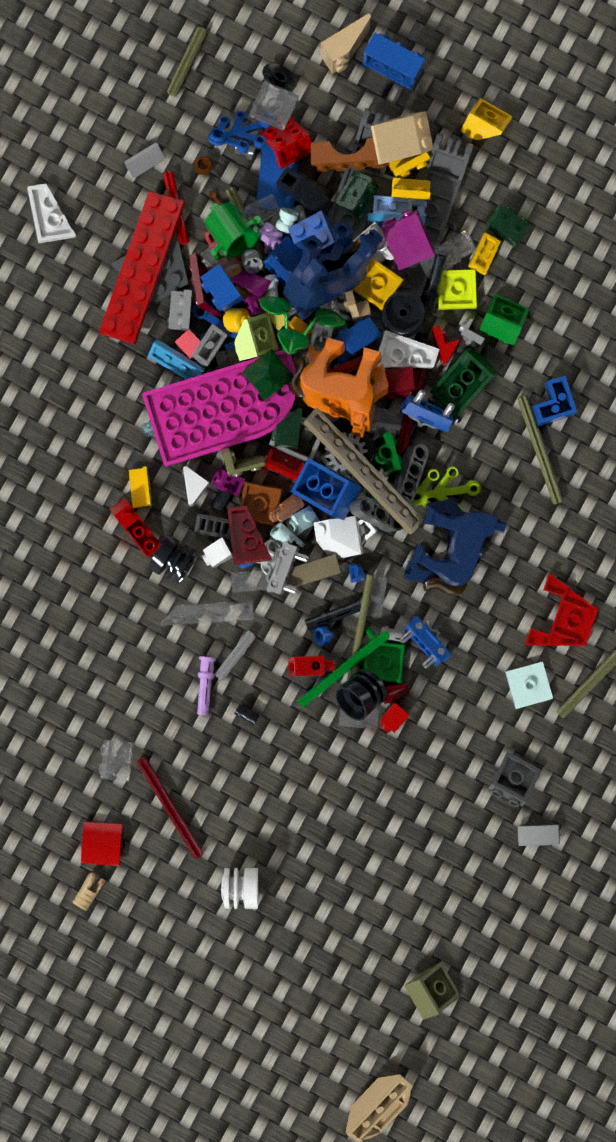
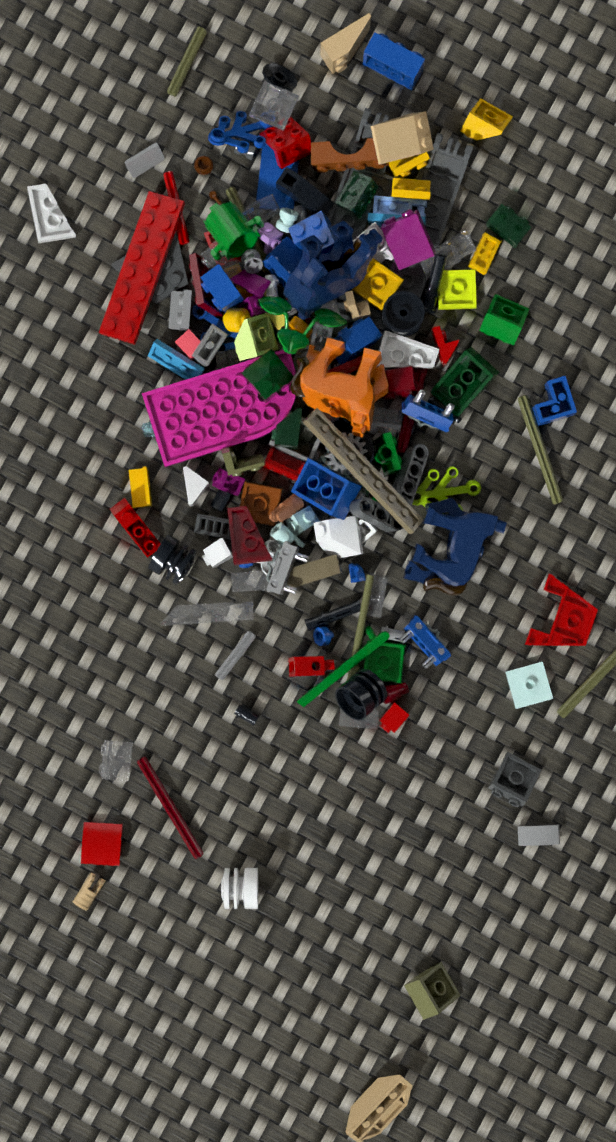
lavender pin [197,656,216,715] -> none
light grey bracket [459,318,485,348] -> none

